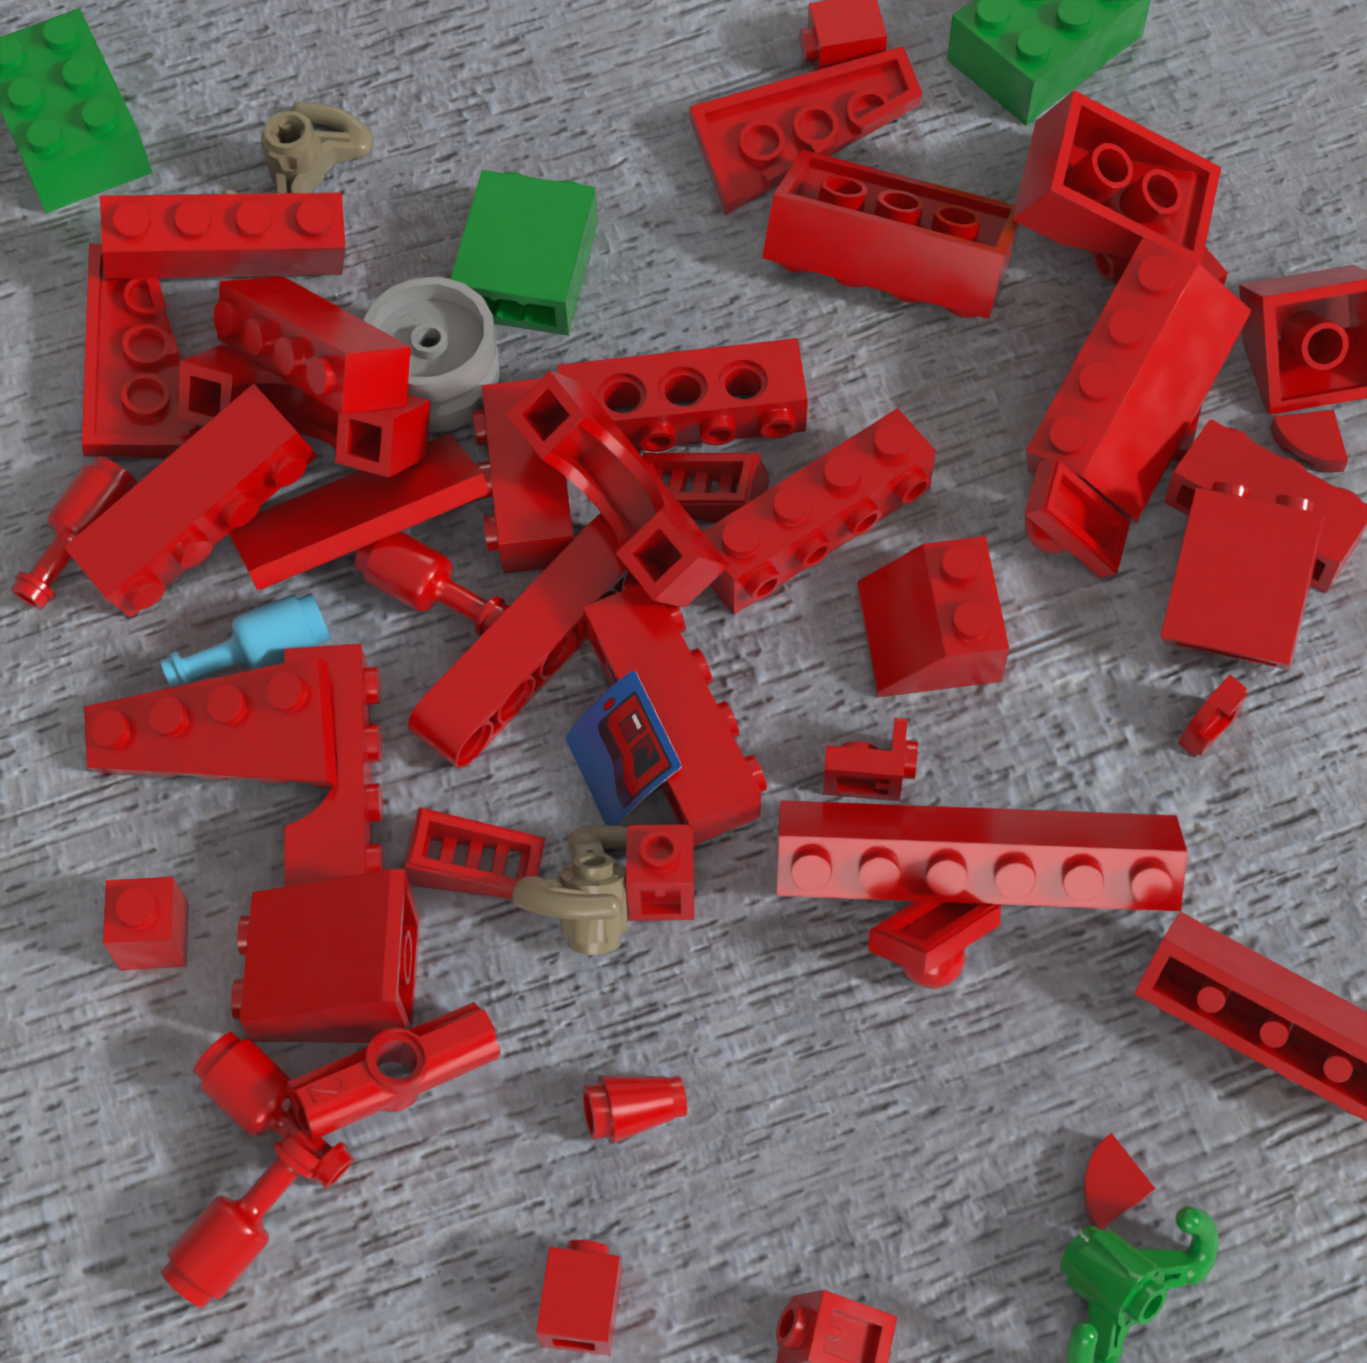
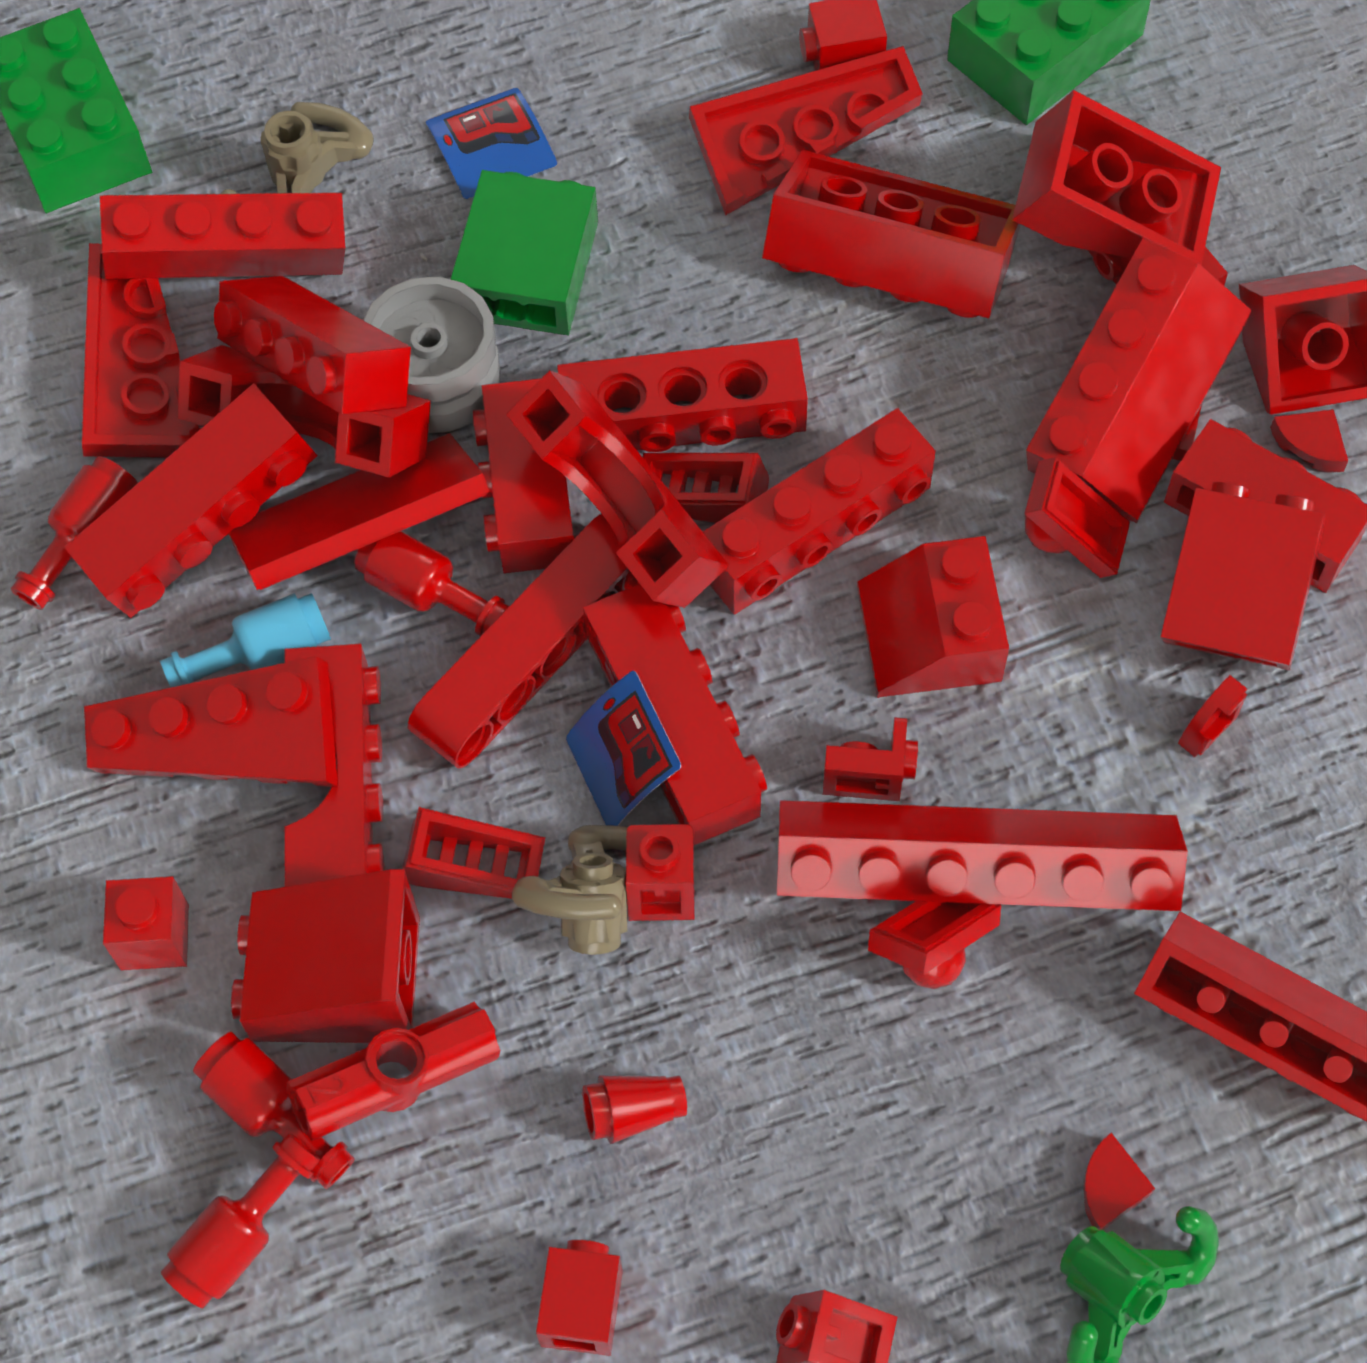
none -> sticker [426,88,557,199]

